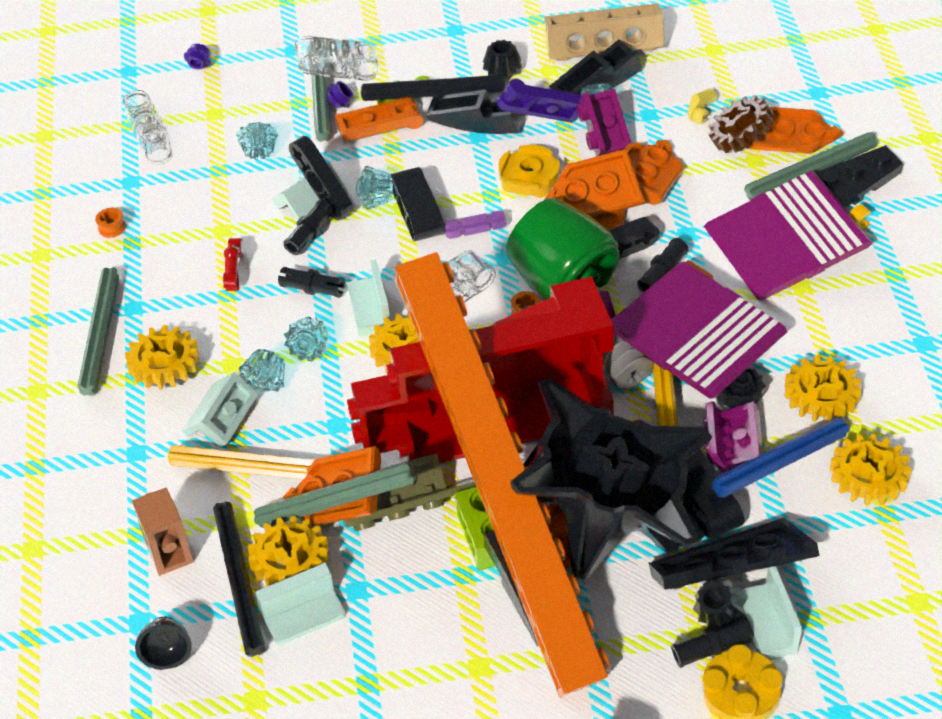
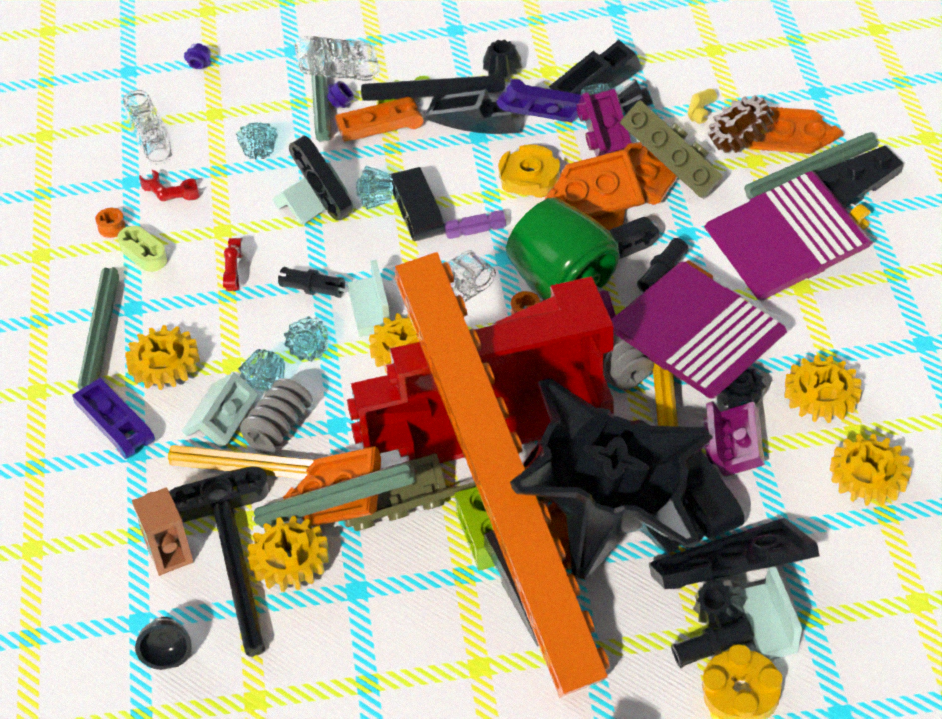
light aqua panel [255,563,346,646] -> none
black pin [283,199,334,255] -> none
tan brick [544,3,664,61] -> none
blue axle [711,417,850,497] -> none
none -> dark purple plate [72,377,155,459]
none -> yellowish green beam [118,225,167,272]
none -> red arm [139,170,199,202]
none -> black beam [169,467,269,522]
none -> light grey piece [240,378,313,455]
none -> black piece [617,79,653,115]
none -> olive bracket [620,101,723,199]

